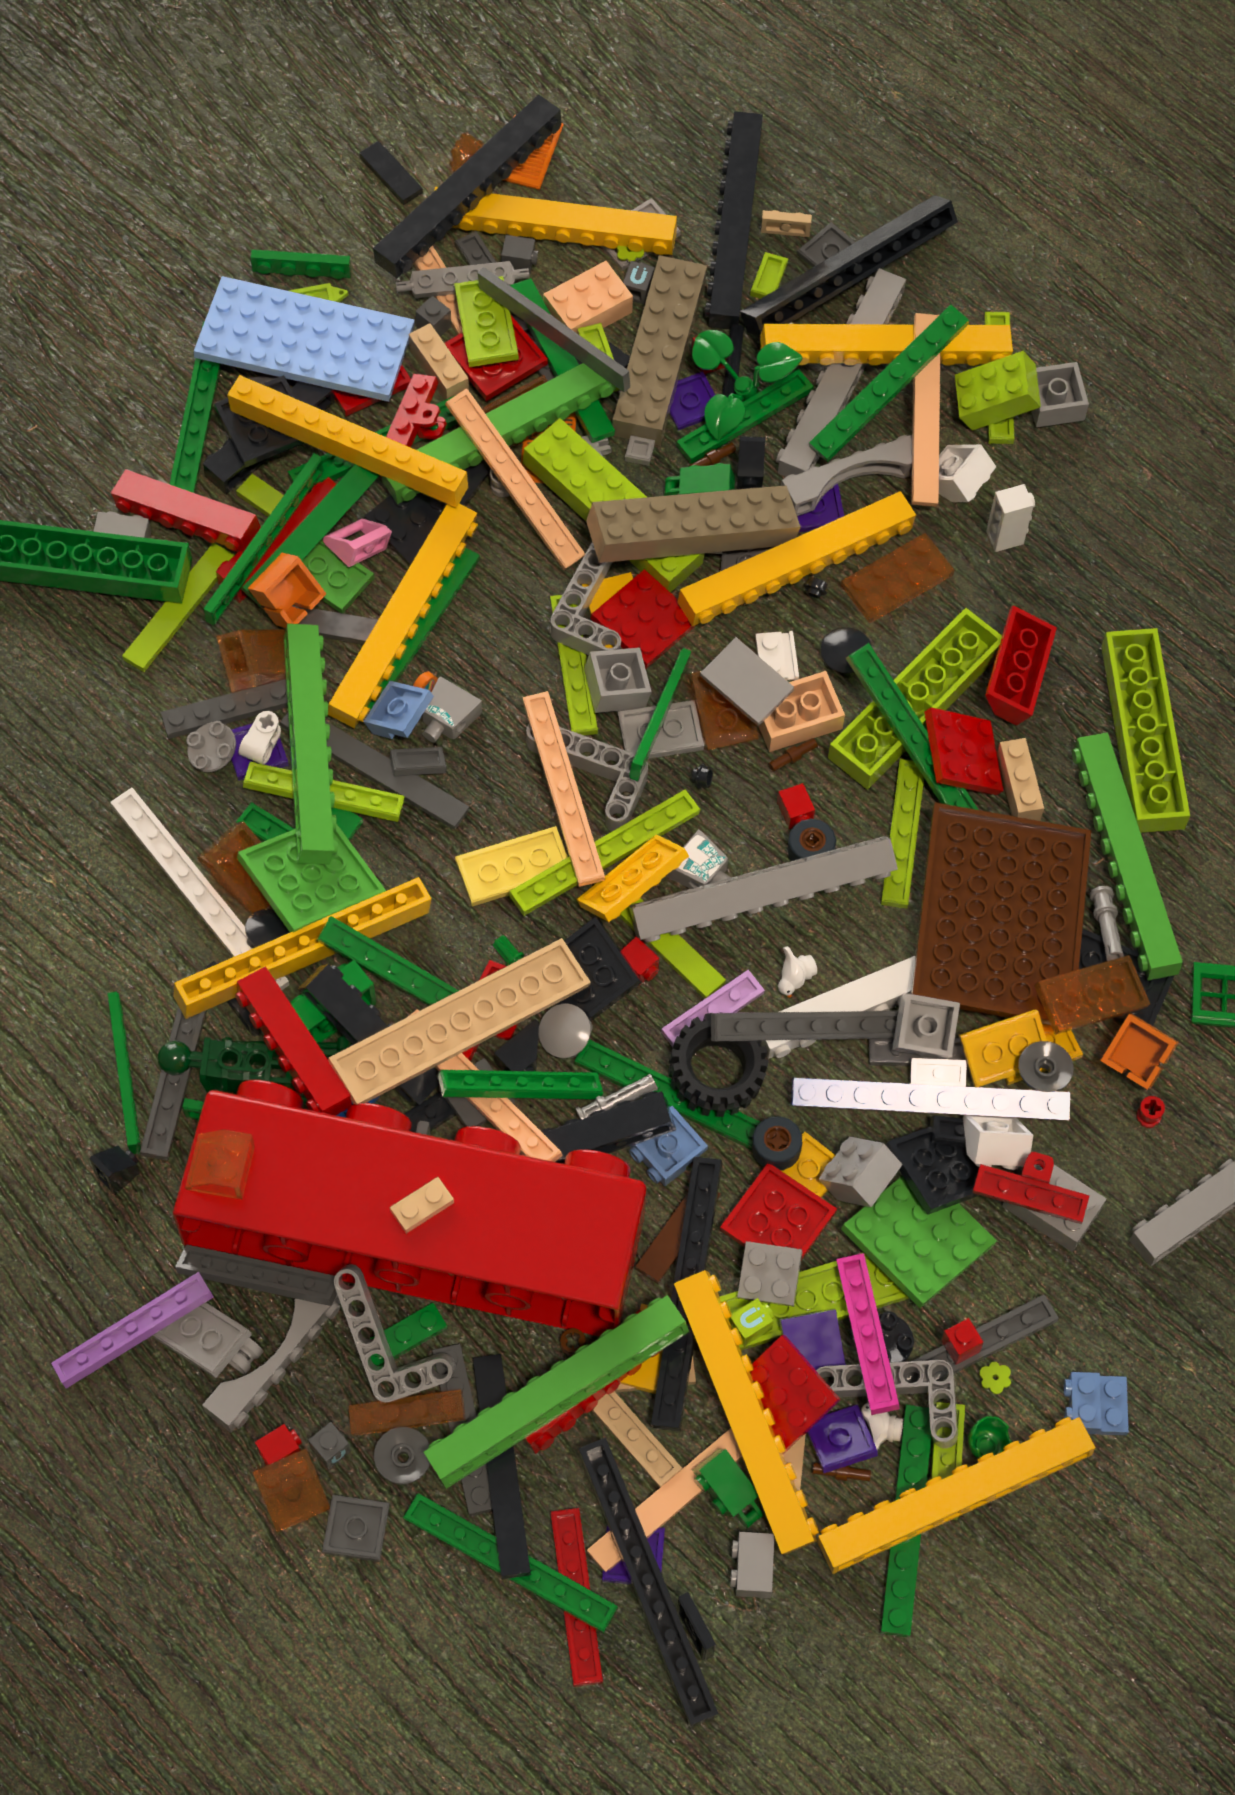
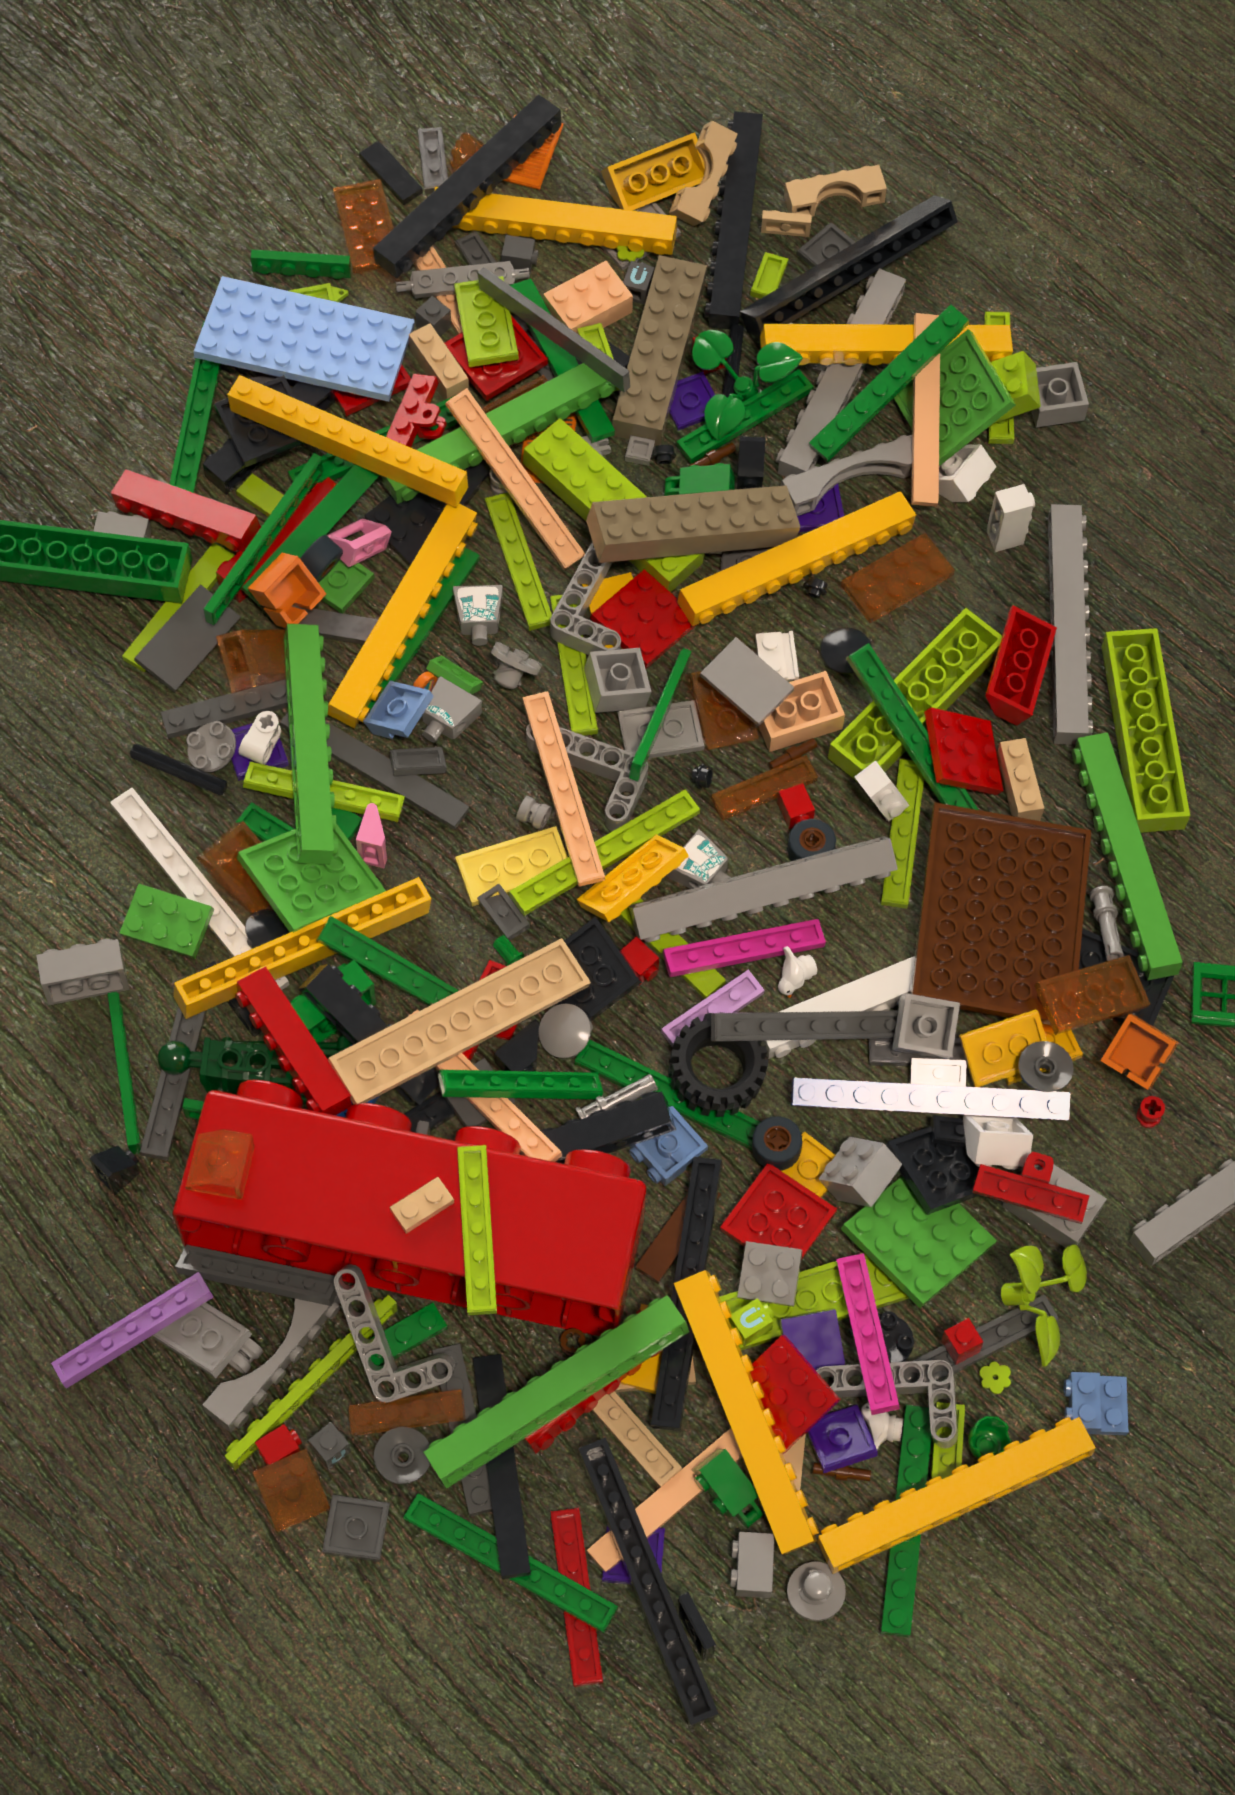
none -> light grey brick [36,939,130,1005]
none -> bright green plate [120,884,214,959]
none -> black axle [130,743,228,795]
none -> dark grey tile [134,584,241,693]
none -> lime plate [225,1295,398,1471]
none -> black wheel [300,535,343,582]
none -> clear orange plate [333,179,394,273]
none -> bright pink tile [356,803,387,868]
none -> flat silver tile [418,127,448,194]
none -> bright green plate [426,655,483,694]
none -> torso [453,585,503,646]
none -> lime tile [457,1145,497,1316]
none -> dark grey plate [477,884,530,941]
none -> lime tile [485,492,552,631]
none -> light grey plate [491,642,542,689]
none -> light grey wheel [516,796,552,830]
none -> yellow slope [601,132,705,211]
none -> black plate [651,445,676,464]
none -> dark pink plate [662,919,826,977]
none -> tan arch [669,121,737,226]
none -> clear orange plate [711,755,818,821]
none -> tan arch [784,165,887,217]
none -> light grey plate [787,1562,846,1621]
none -> white brick [855,761,910,822]
none -> bright green plate [894,329,1016,466]
none -> lime plant [1001,1244,1087,1367]
none -> light grey brick [1048,504,1093,745]

